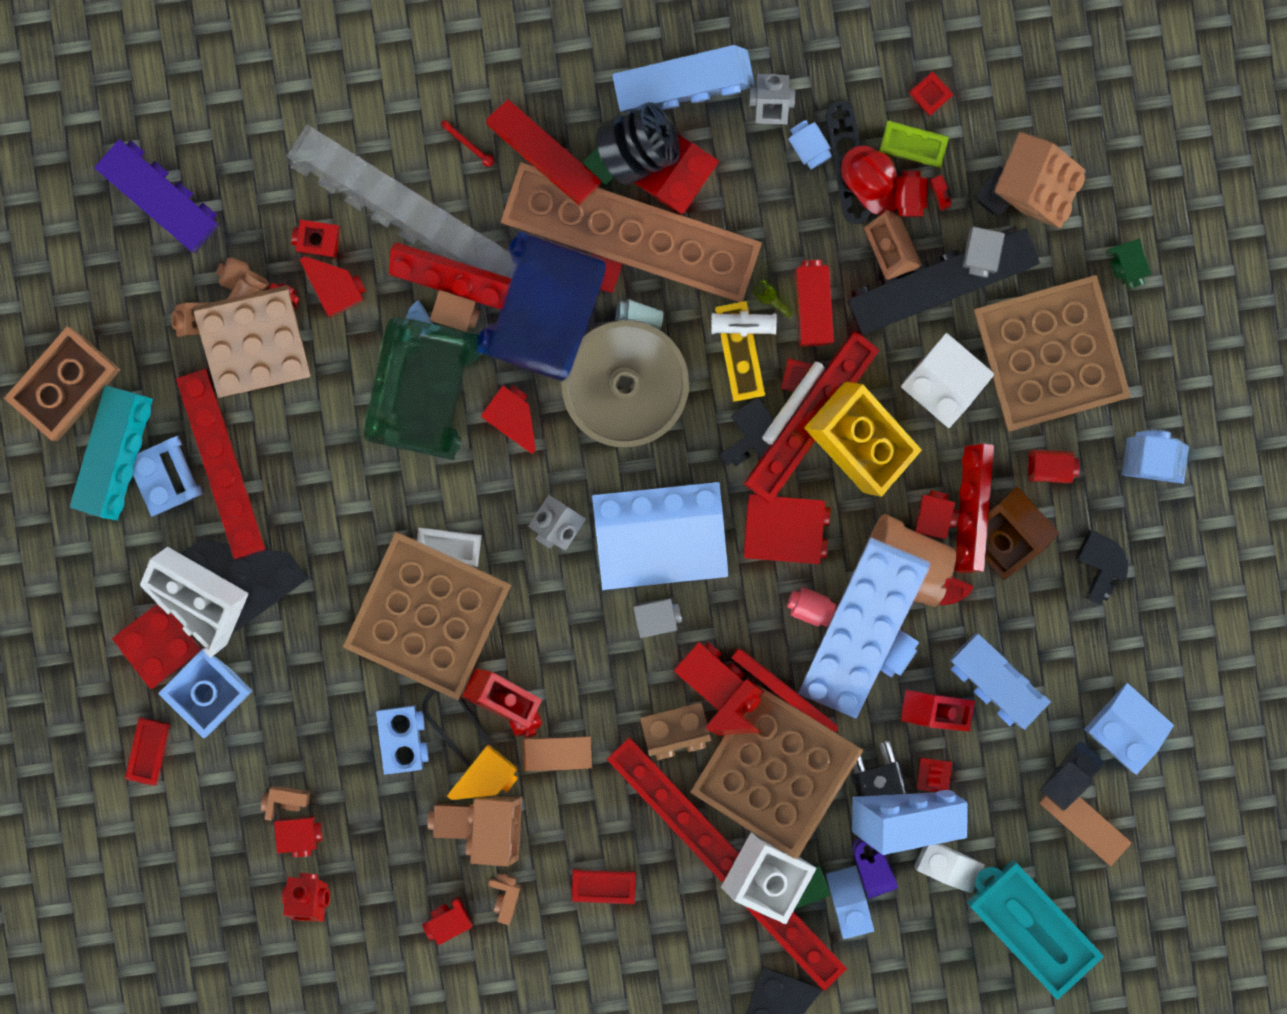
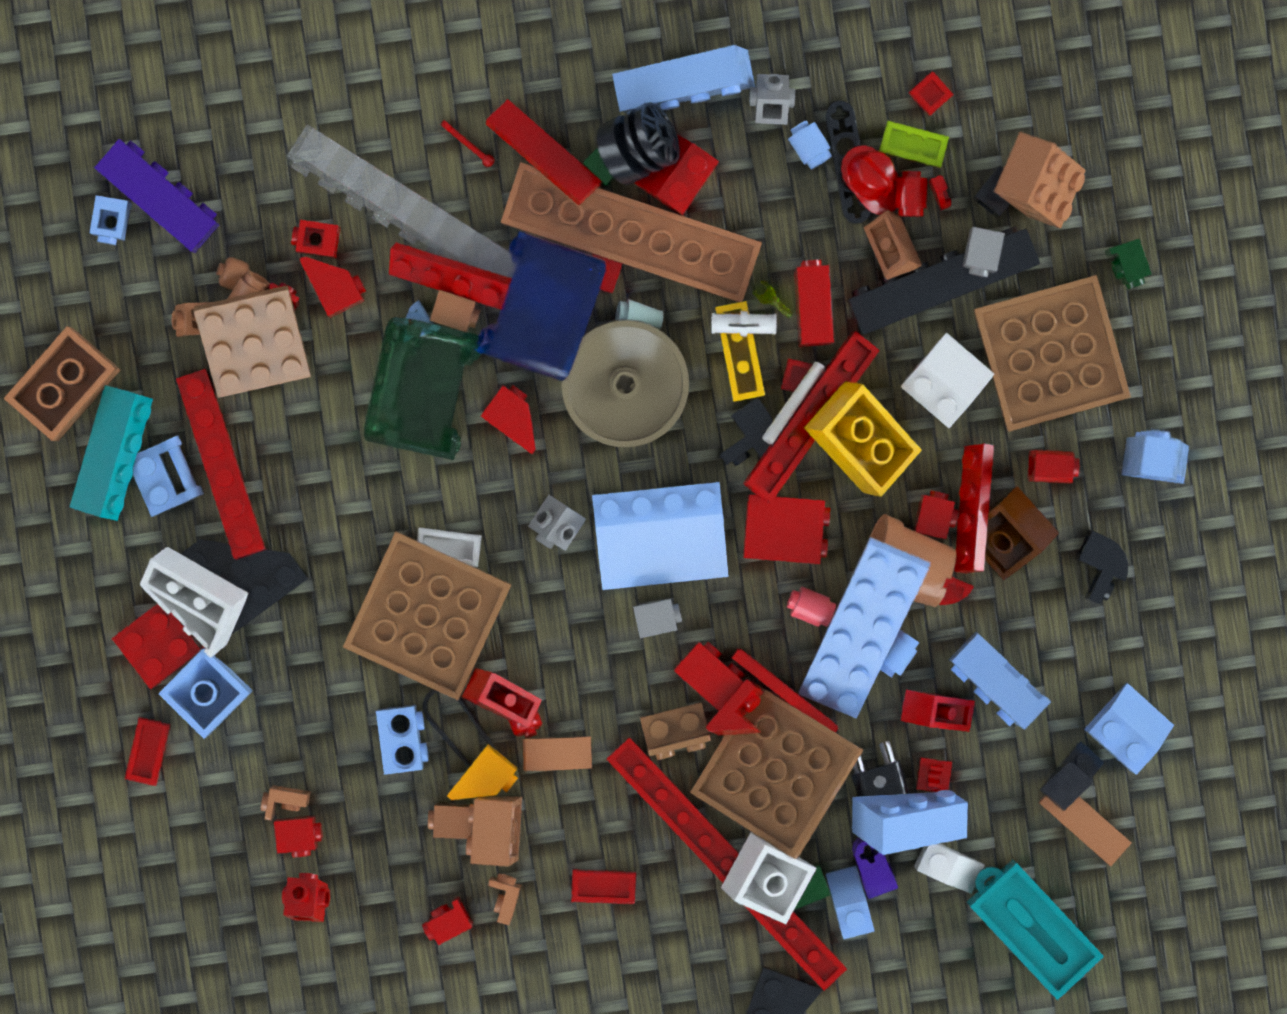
none -> light blue brick [89,195,132,245]

